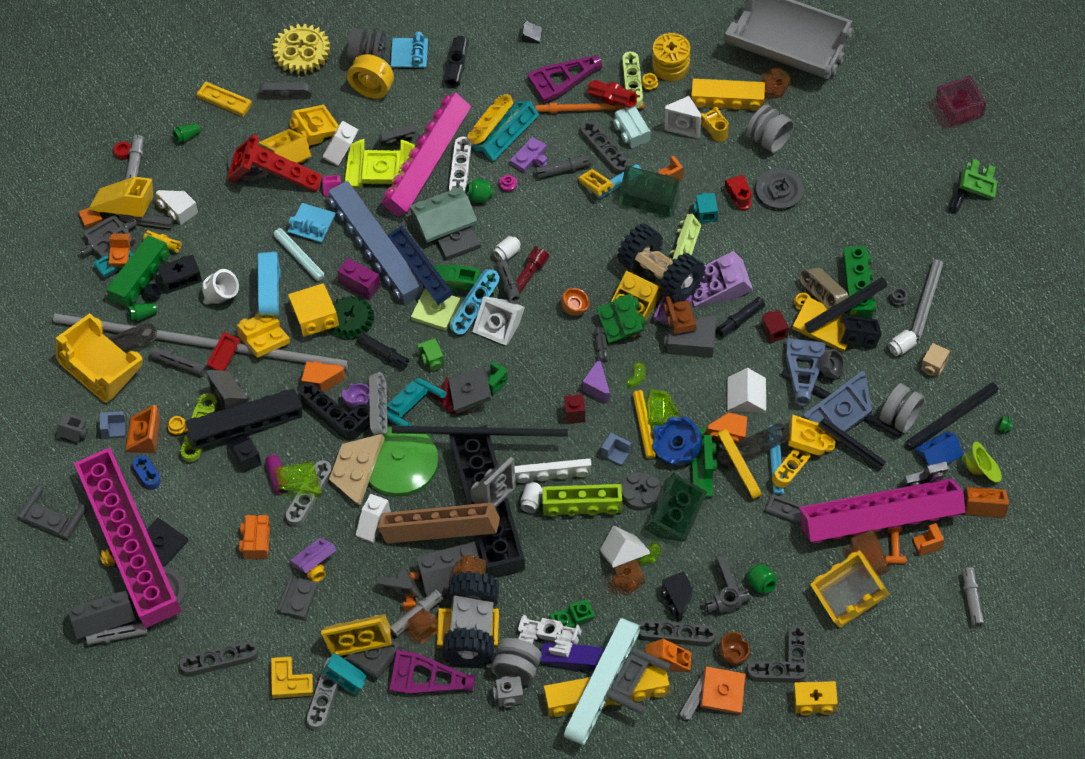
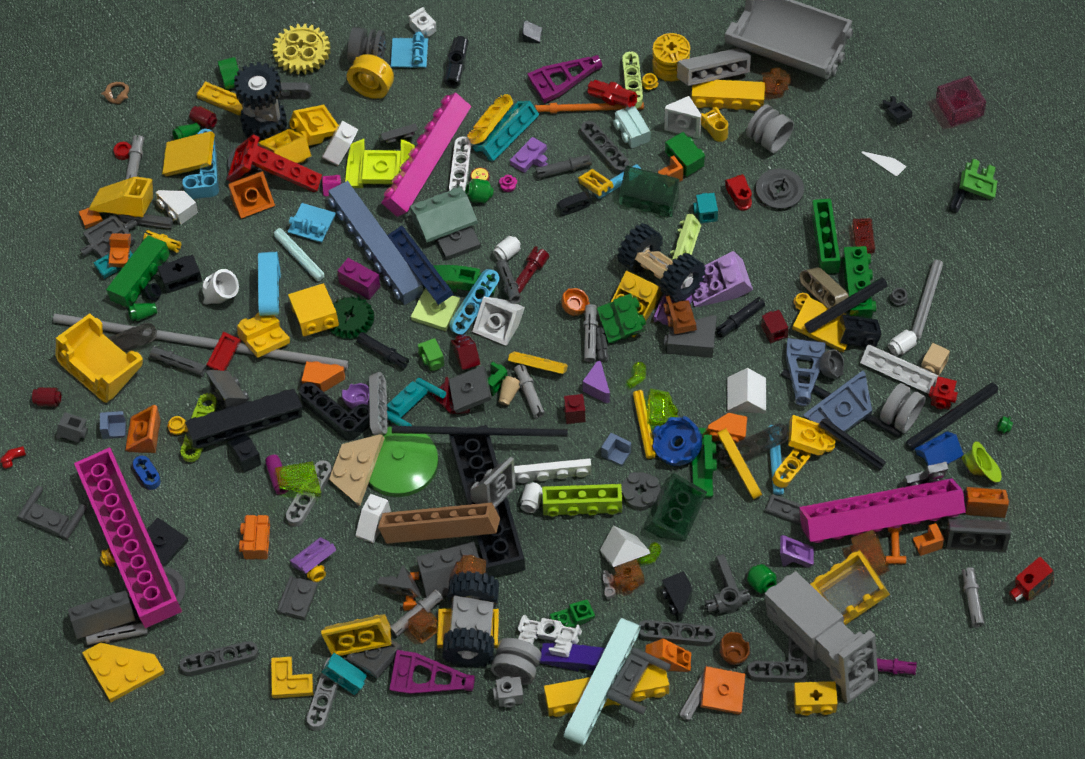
none -> red arm [0,446,26,469]
none -> dark red brick [32,387,62,407]
none -> yellow plate [82,643,165,702]
none -> medium nougat piece [101,82,129,104]
none -> yellow tile [162,131,215,177]
none -> medium azure beam [182,129,219,199]
none -> dark red brick [189,106,217,129]
none -> green axle [217,57,239,90]
none -> orange slope [228,171,275,218]
none -> black plate [234,62,287,142]
none -> white brick [409,7,437,38]
none -> dark red slope [451,335,481,370]
none -> light yellow tile [471,168,489,181]
none -> tan cone [498,376,520,406]
none -> yellow tile [508,351,568,374]
none -> light grey pin [514,364,545,419]
none -> black beam [556,192,592,216]
none -> light grey pin [583,304,598,362]
none -> light grey piece [603,570,616,600]
none -> green brick [665,132,705,177]
none -> light grey brick [677,48,751,86]
none -> light grey brick [765,571,878,704]
none -> medium lavender slope [780,535,814,568]
none -> green brick [811,199,840,274]
none -> clear red plate [852,218,875,253]
none -> white plate [860,345,938,394]
none -> white sticker [862,151,906,176]
none -> magenta pin [877,658,917,675]
none -> black plate [882,96,912,124]
none -> red brick [929,376,958,410]
none -> dark grey slope [946,518,1011,552]
none -> red torso [1009,556,1054,602]

